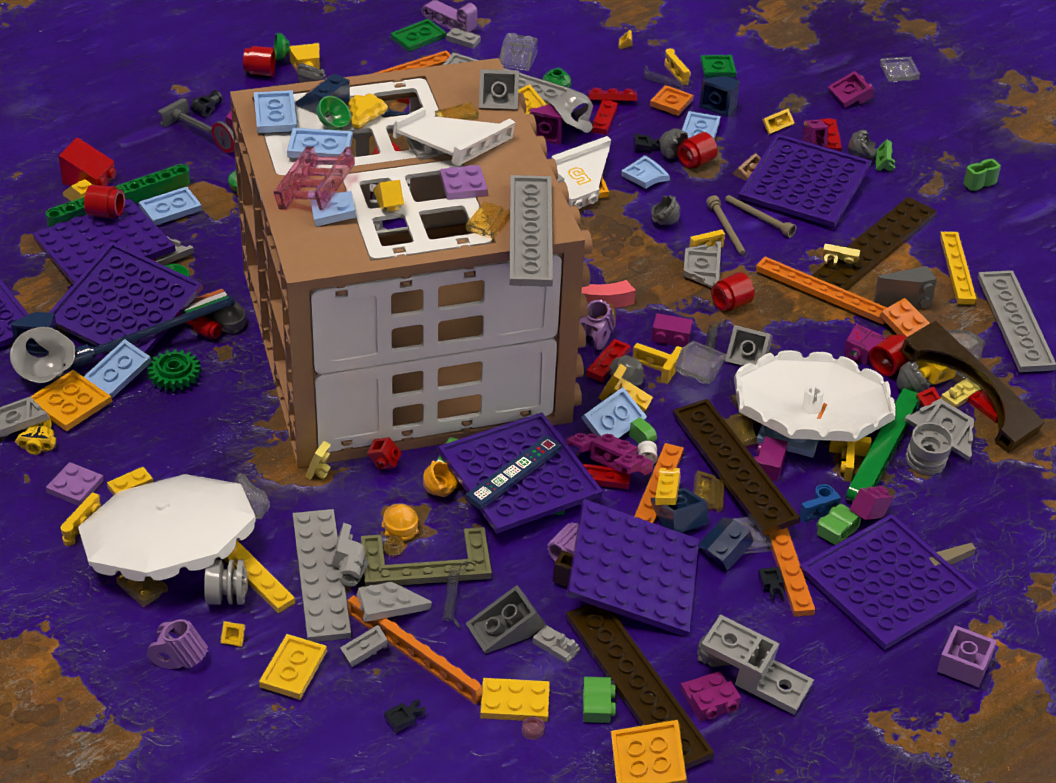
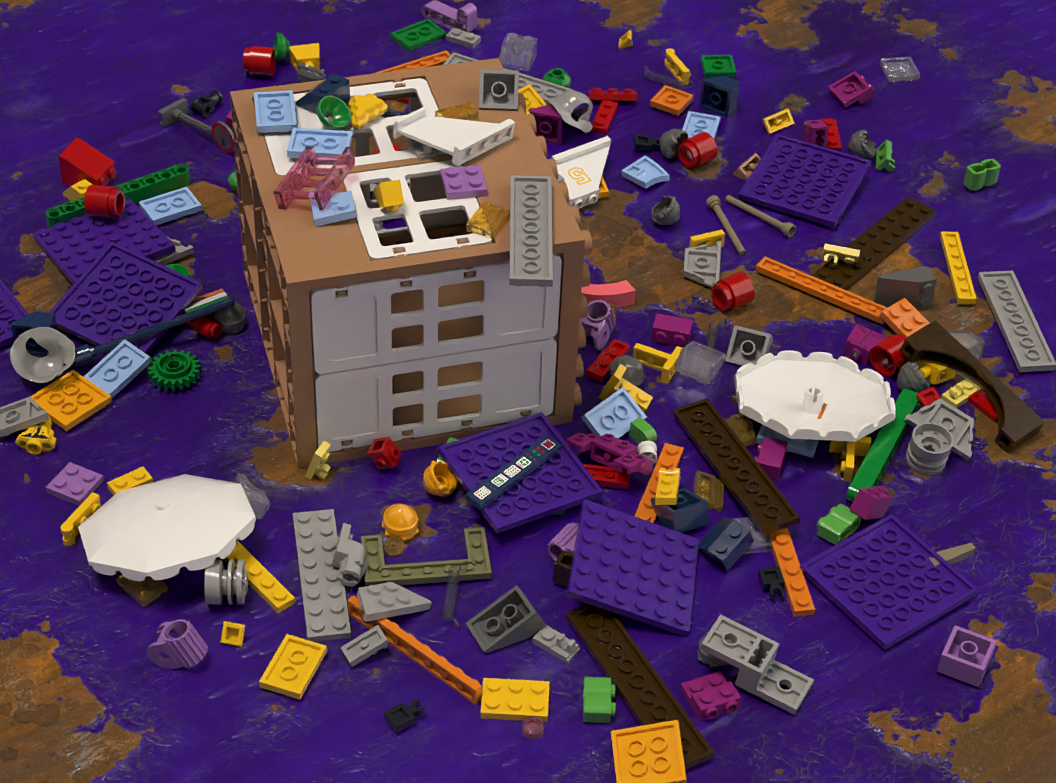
blue plate [800,484,841,523] -> none

